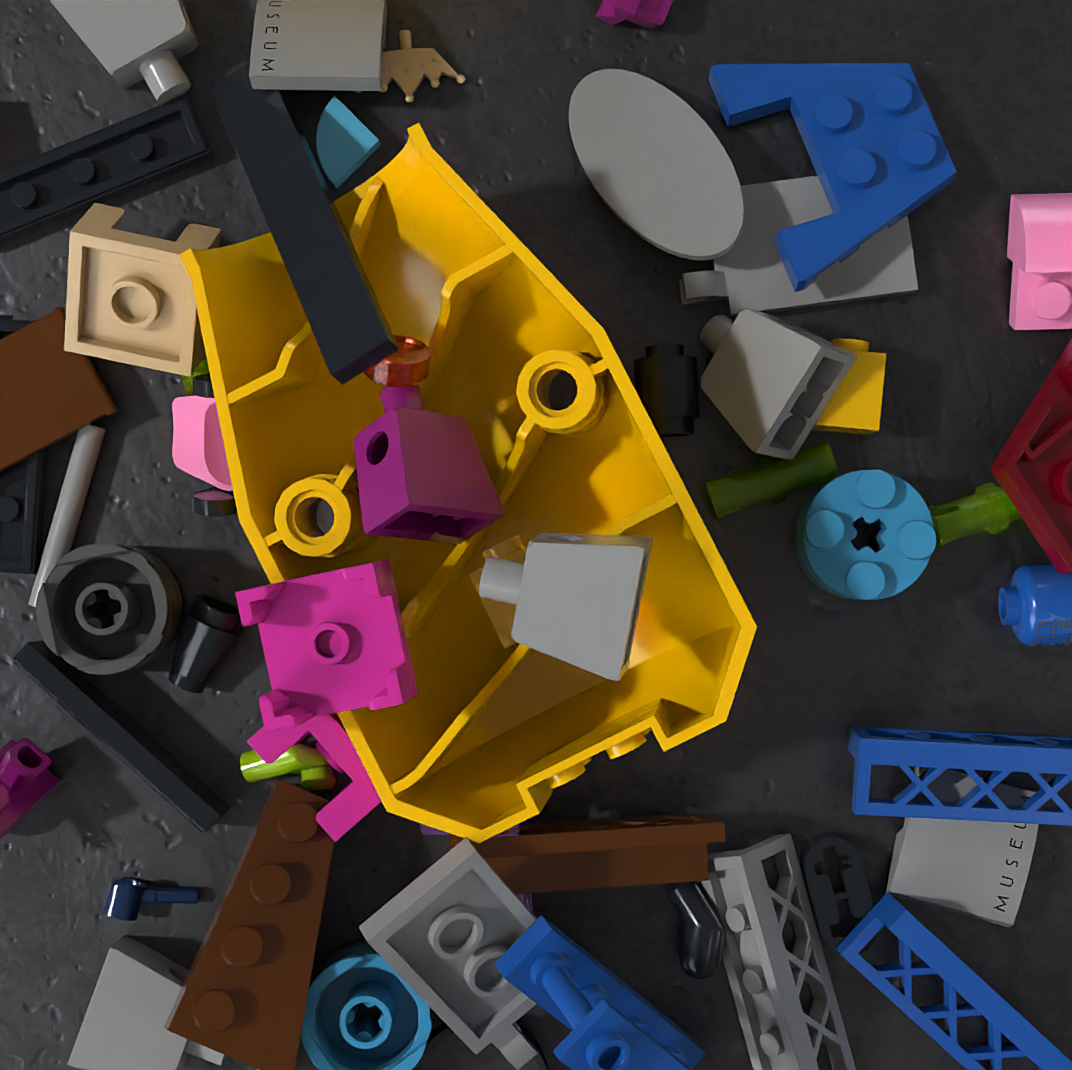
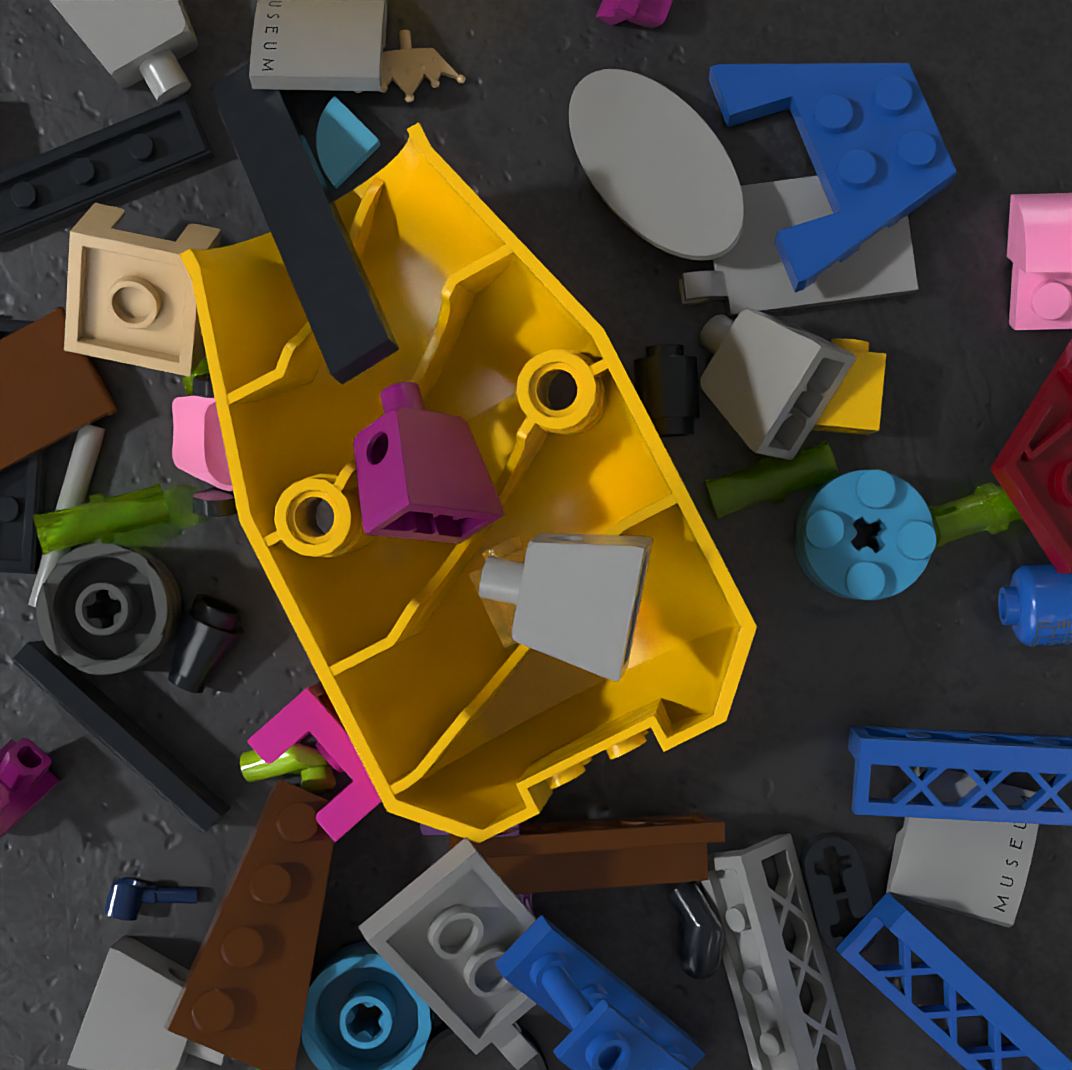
dark pink panel [235,559,418,732] -> none
clear red tile [363,335,431,388] -> none
none -> clear neon green pin [33,483,170,555]

